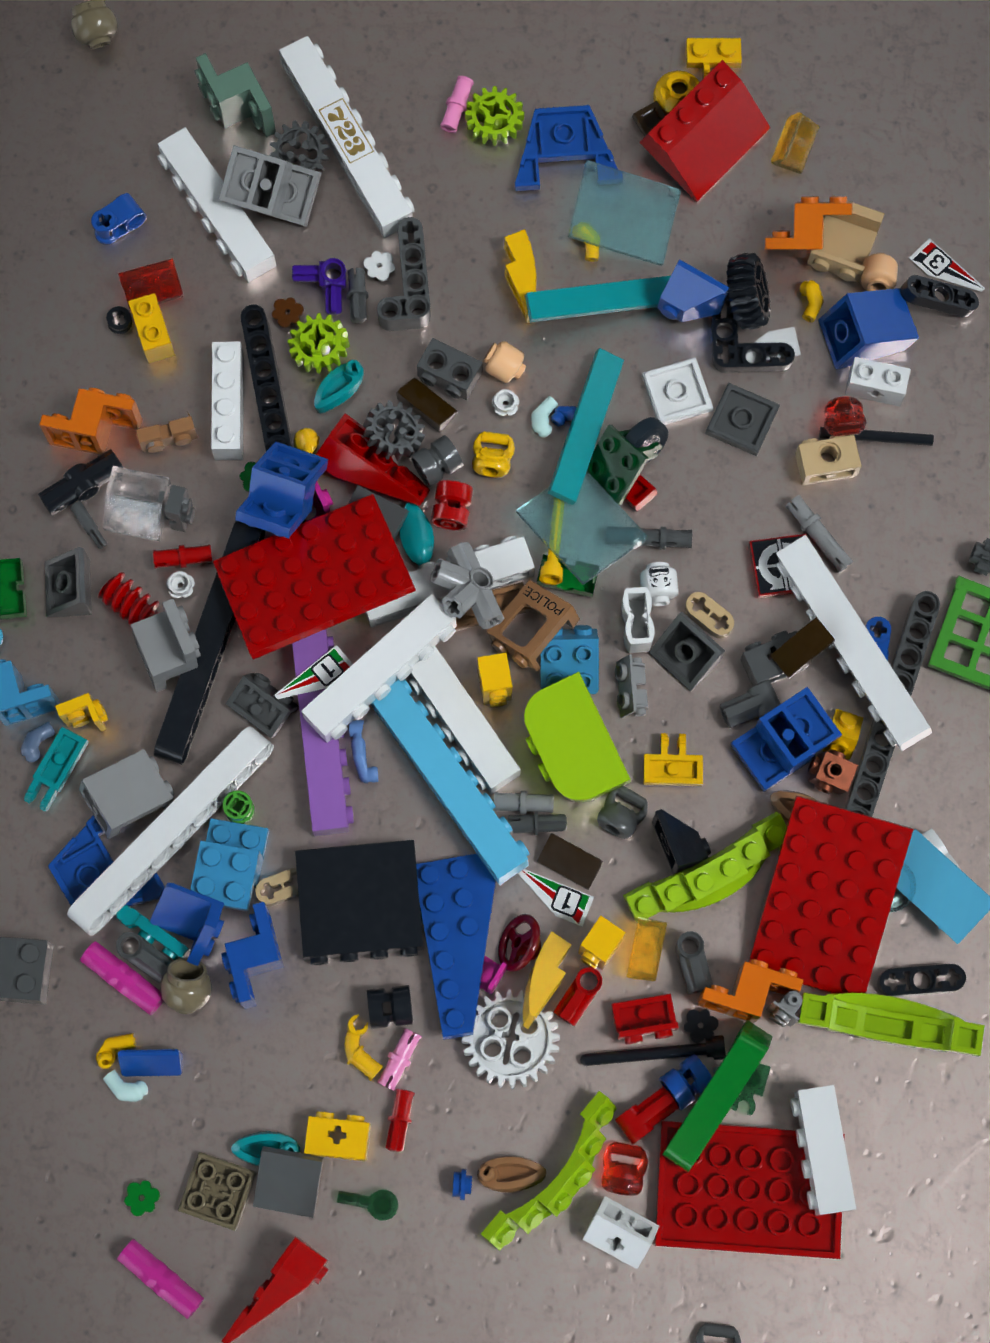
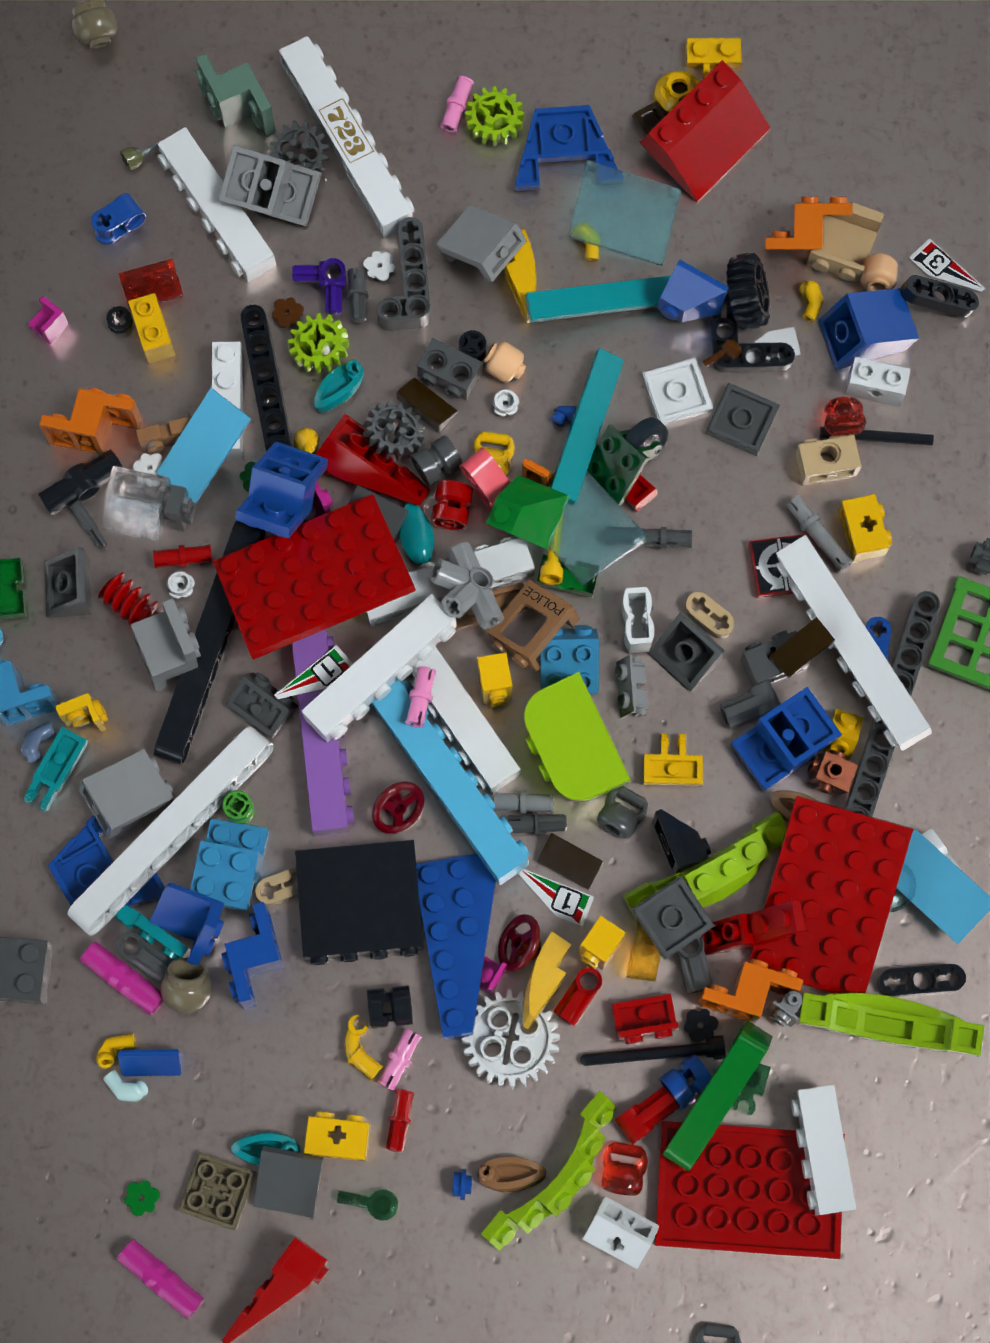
medium blue arm [349,720,379,783] -> none
light aqua arm [531,396,558,438] -> none
white head [640,562,679,606] -> none
clear yellow slope [771,112,820,174] -> none
none -> dark pink panel [28,296,69,345]
none -> olive hinge [120,130,179,171]
none -> white plant [133,453,163,484]
none -> medium azure window [156,388,251,503]
none -> dark red piece [372,781,425,834]
none -> bright pink pin [405,666,436,728]
none -> light grey panel [436,204,527,282]
none -> black wheel [459,330,486,362]
none -> coral beam [459,447,511,512]
none -> green slope [486,475,570,550]
none -> orange slope [522,458,554,487]
none -> dark grey tile [631,876,714,960]
none -> red slope [701,901,805,955]
none -> reddish brown hand [702,339,742,367]
none -> yellow brick [838,494,892,563]

